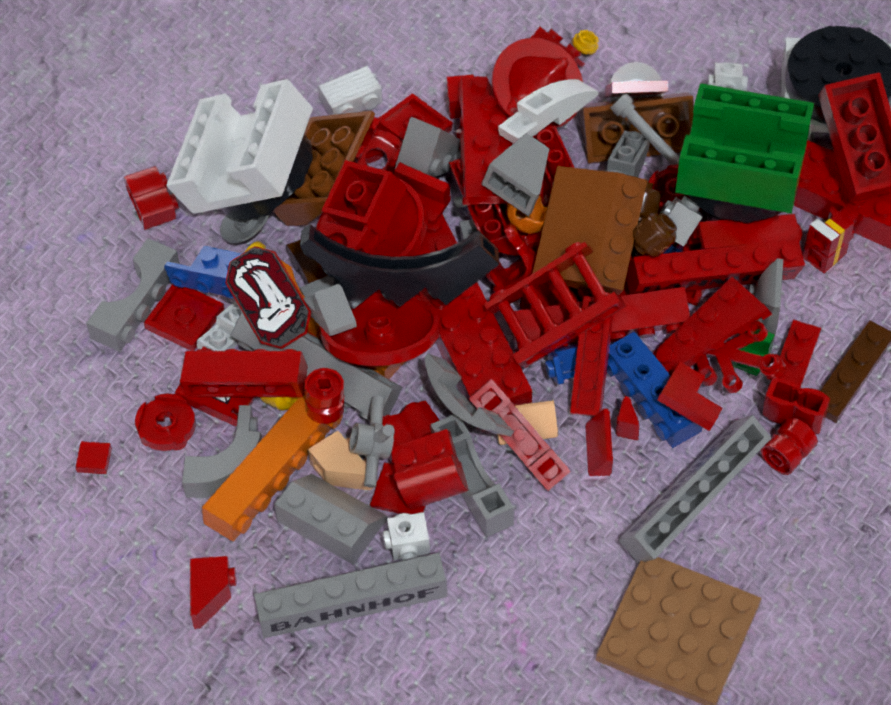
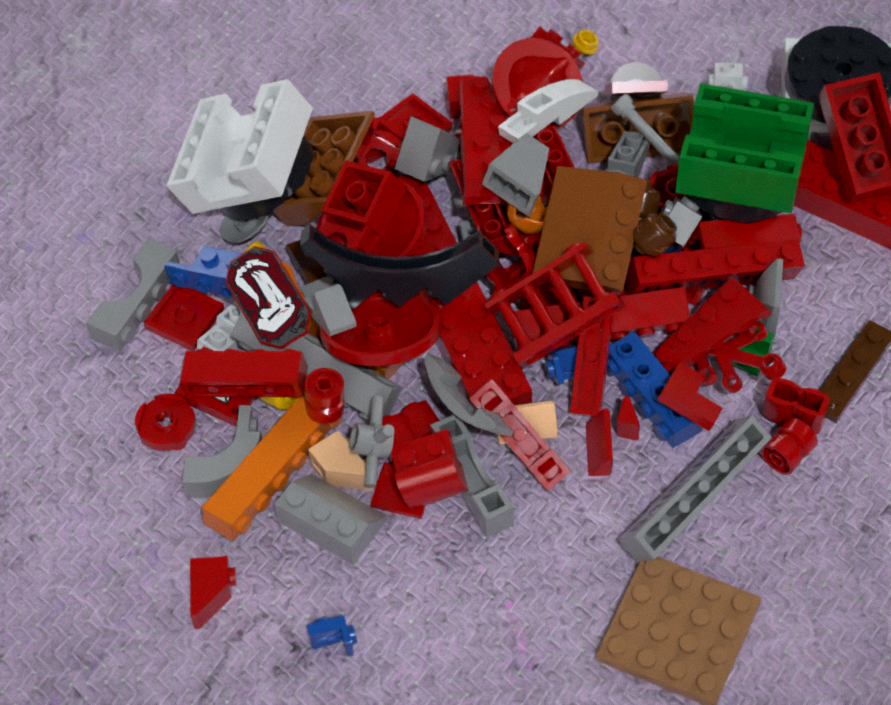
red tile [75,441,112,475] -> none
red brick [124,166,179,230] -> none
light grey brick [254,553,447,639] -> none
white brick [318,66,382,115] -> none
white brick [383,512,430,560] -> none
red panel [394,162,451,225] -> none
red plate [768,319,822,388] -> none
red hips [803,205,859,274] -> none
none -> blue bracket [307,615,357,657]

